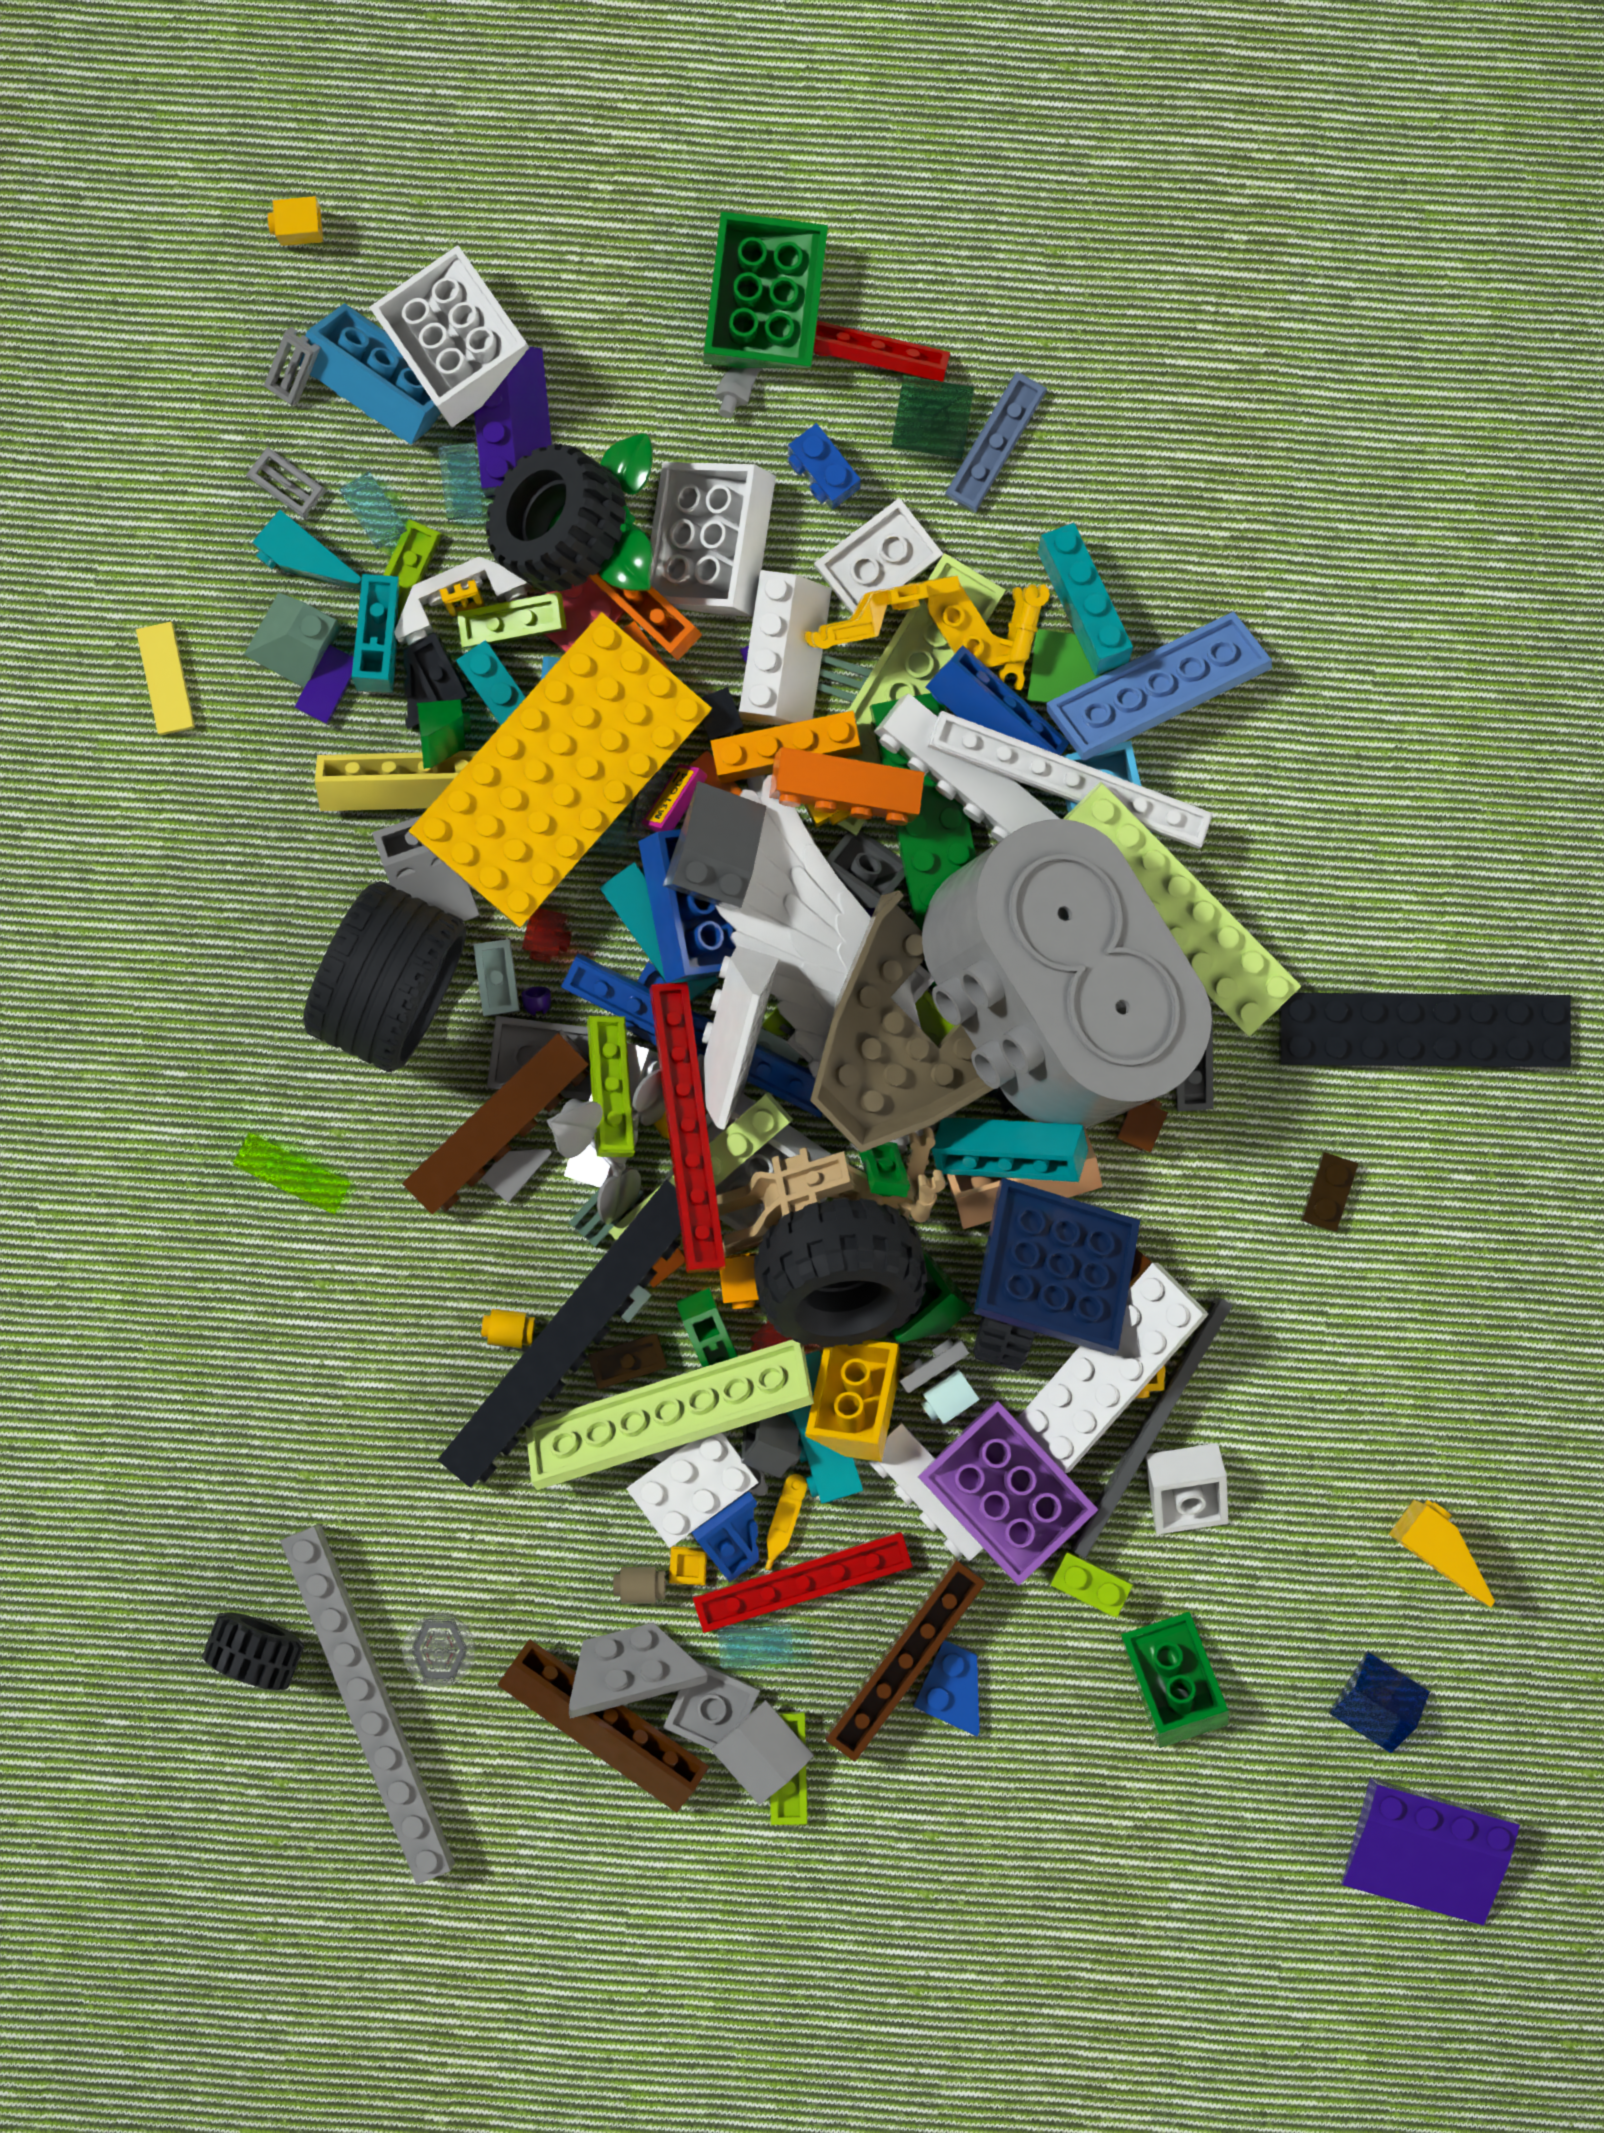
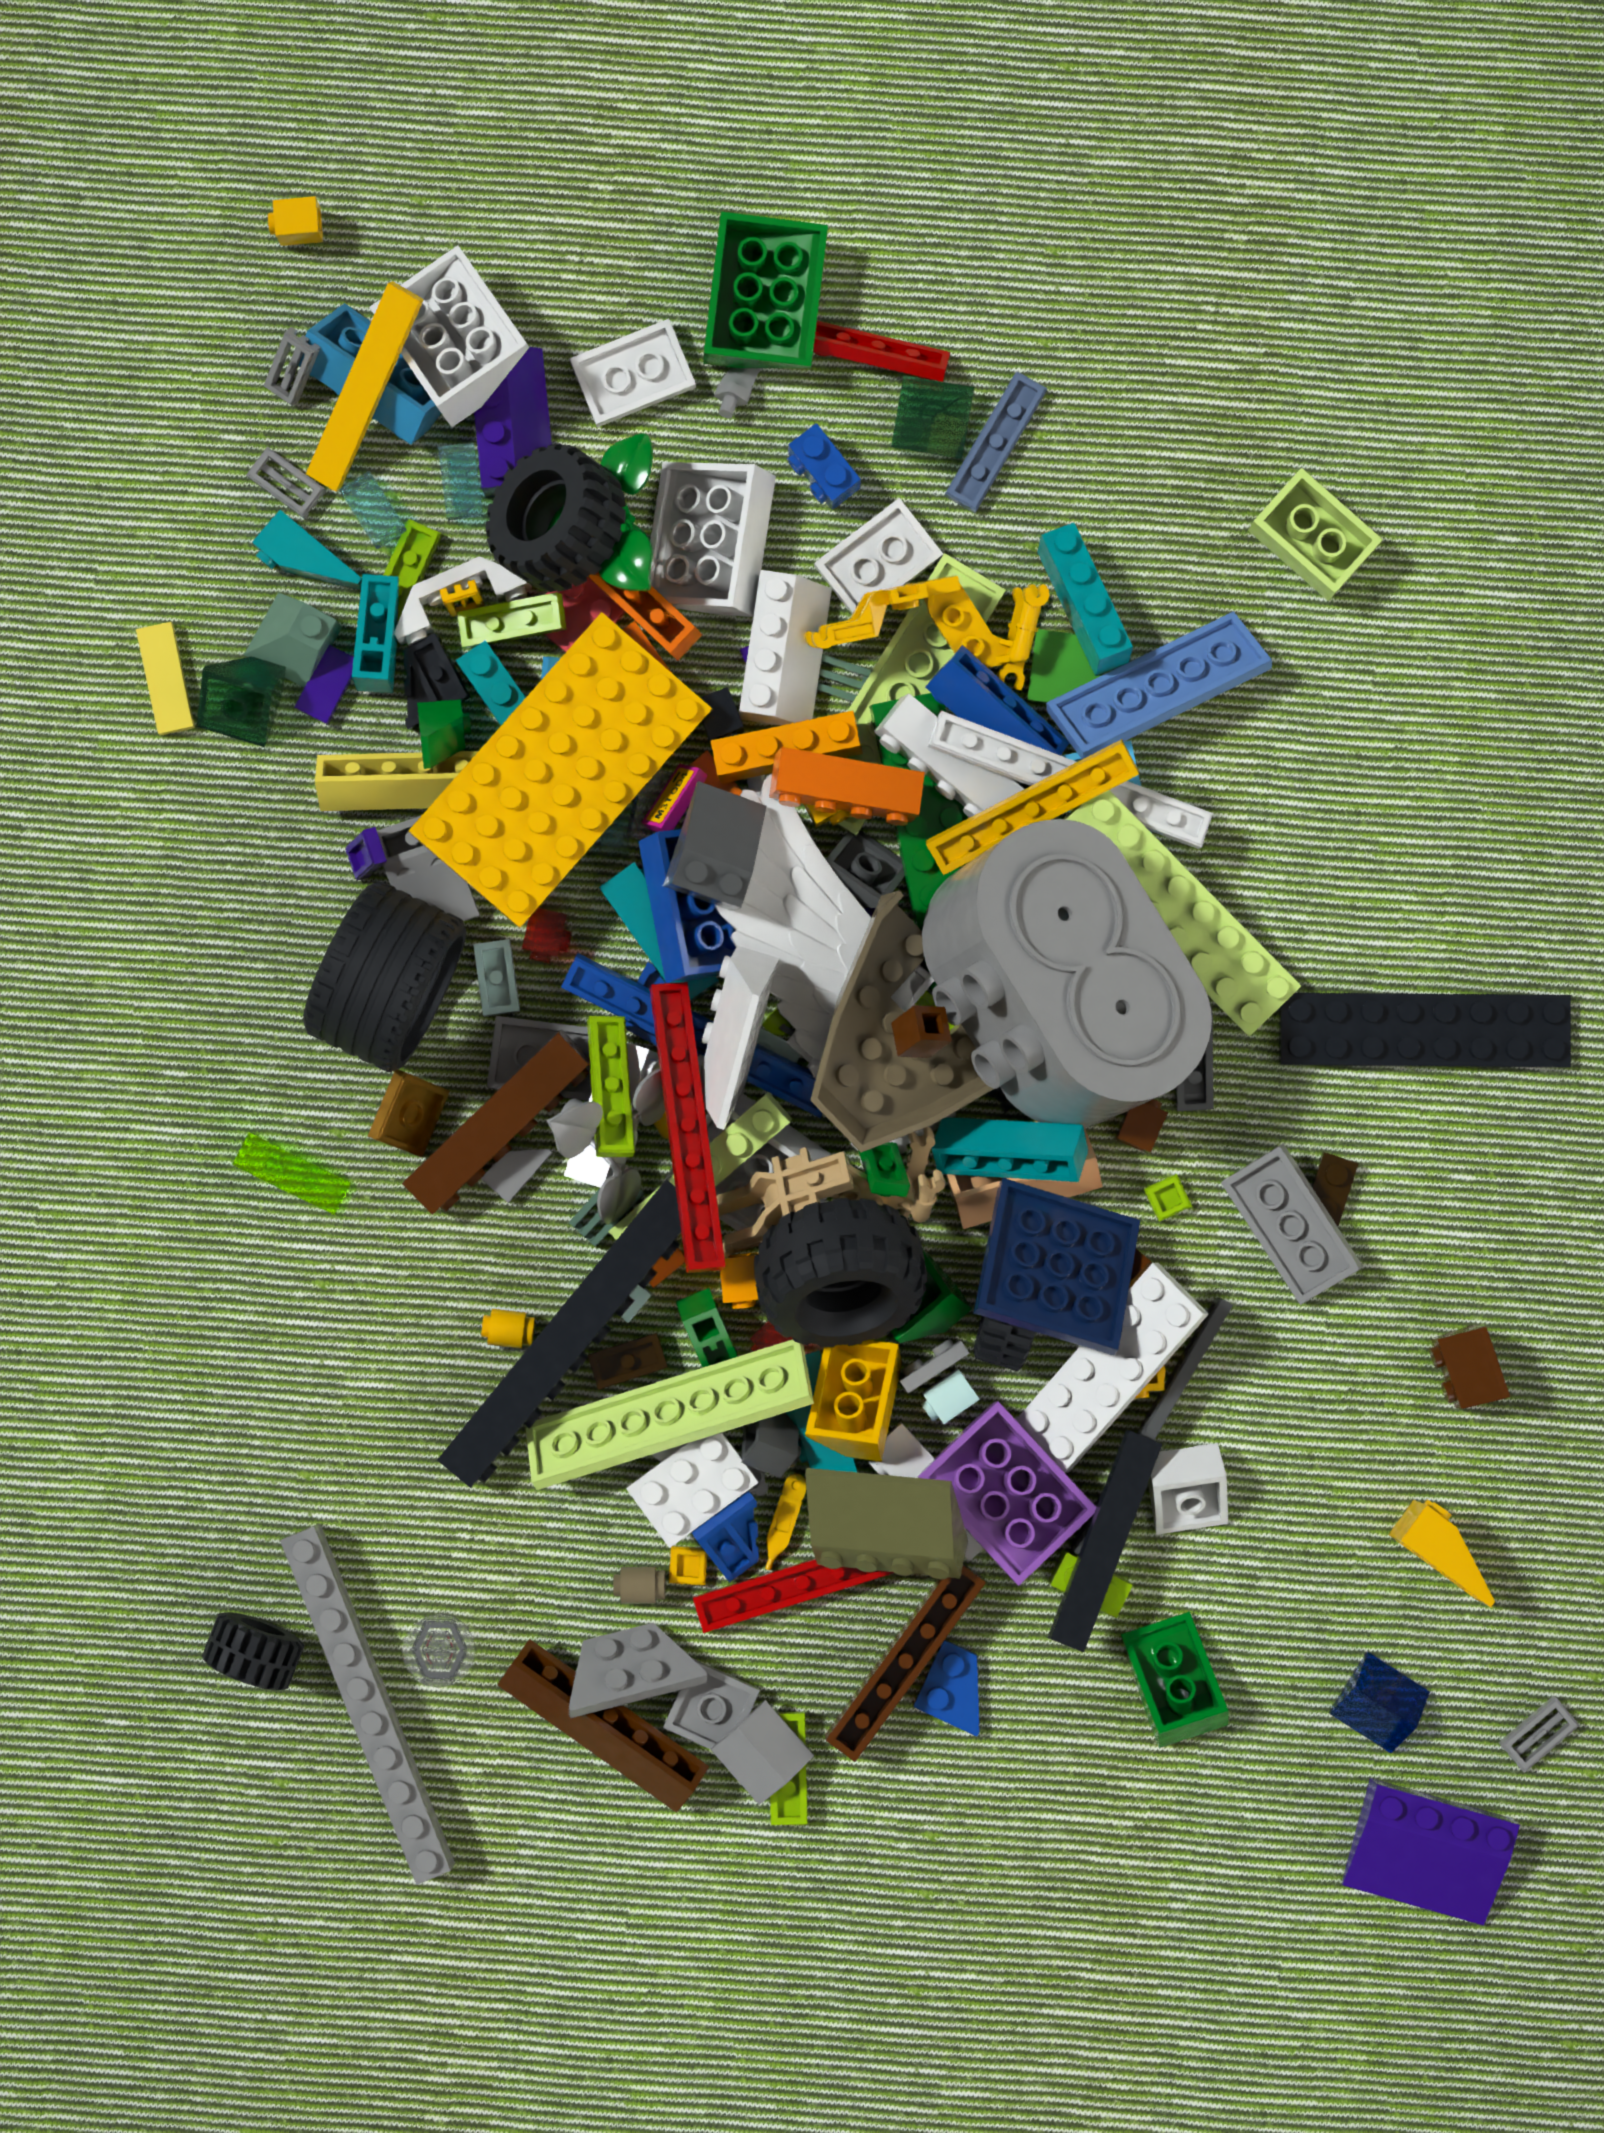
dark purple hinge [522,986,551,1016] -> none
clear light blue plate [718,1624,794,1668] -> none
none -> clear green slope [196,656,286,747]
none -> yellow tile [306,281,424,492]
none -> dark purple tile [345,827,387,881]
none -> pearl gold tile [368,1069,450,1157]
none -> white plate [569,319,696,427]
none -> olive slope [805,1468,968,1579]
none -> reddish brown brick [891,1005,952,1058]
none -> yellow plate [926,739,1139,875]
none -> black tile [1047,1430,1162,1652]
none -> lime tile [1143,1174,1192,1222]
none -> light grey plate [1221,1143,1363,1305]
none -> yellowish green brick [1248,468,1383,601]
none -> reddish brown slope [1429,1325,1510,1409]
none -> light grey tile [1498,1696,1580,1773]

